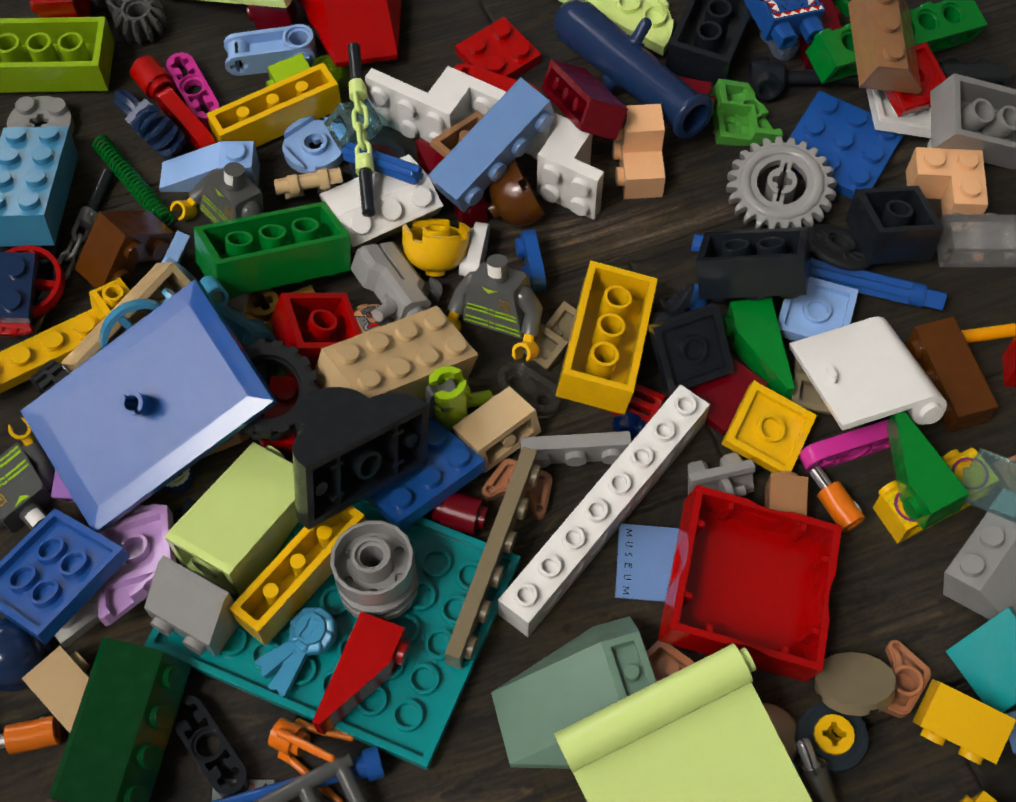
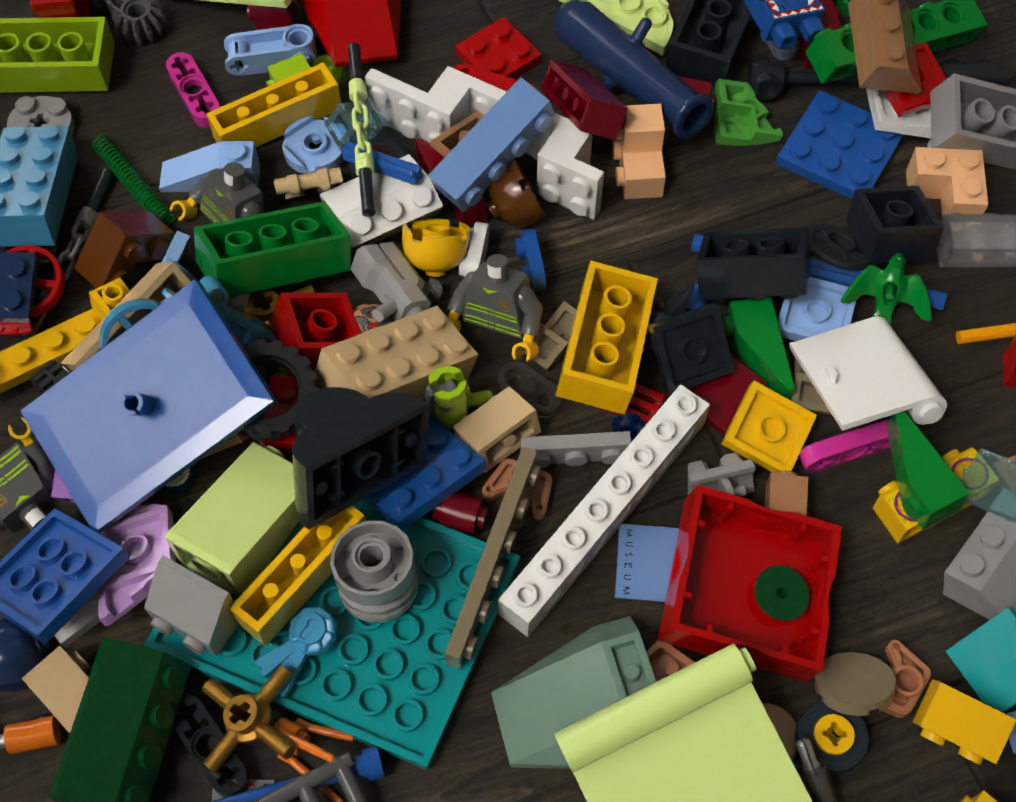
dark blue gear [113,89,187,159] -> none
red brick [130,55,175,101] -> none
red beam [154,86,216,150] -> none
red slope [312,611,410,735] -> none
light grey gear [726,136,837,230] -> none
orange piece [810,466,865,533] -> none
reddish brown brick [906,316,999,433] -> none
none -> pearl gold bar [202,664,296,773]
none -> dark green piece [754,565,810,621]
none -> green animal [841,253,932,327]

